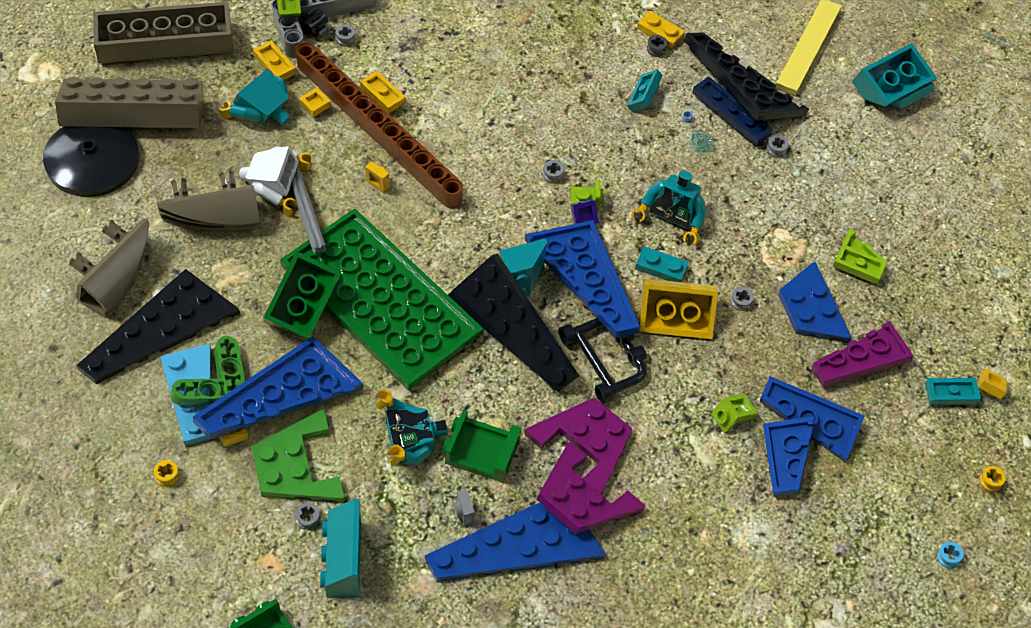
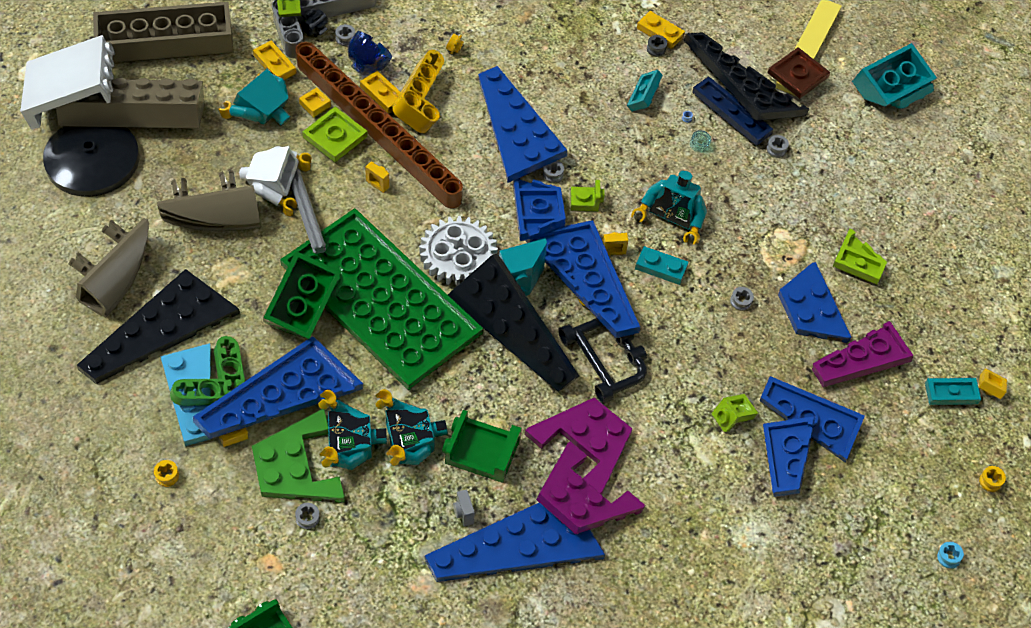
teal slope [320,499,361,597] -> none
dark purple plate [570,199,599,224] -> none
yellow slope [639,279,718,339] -> none
none -> white panel [20,35,115,130]
none -> lime plate [302,107,368,162]
none -> torso [318,390,387,470]
none -> clear blue cylinder [347,31,392,74]
none -> yellow beam [393,49,444,133]
none -> white gear [419,216,498,286]
none -> yellow plate [445,33,464,54]
none -> blue wing [478,66,567,183]
none -> blue wing [512,178,566,241]
none -> yellow plate [602,232,629,255]
none -> copper tile [767,47,831,99]

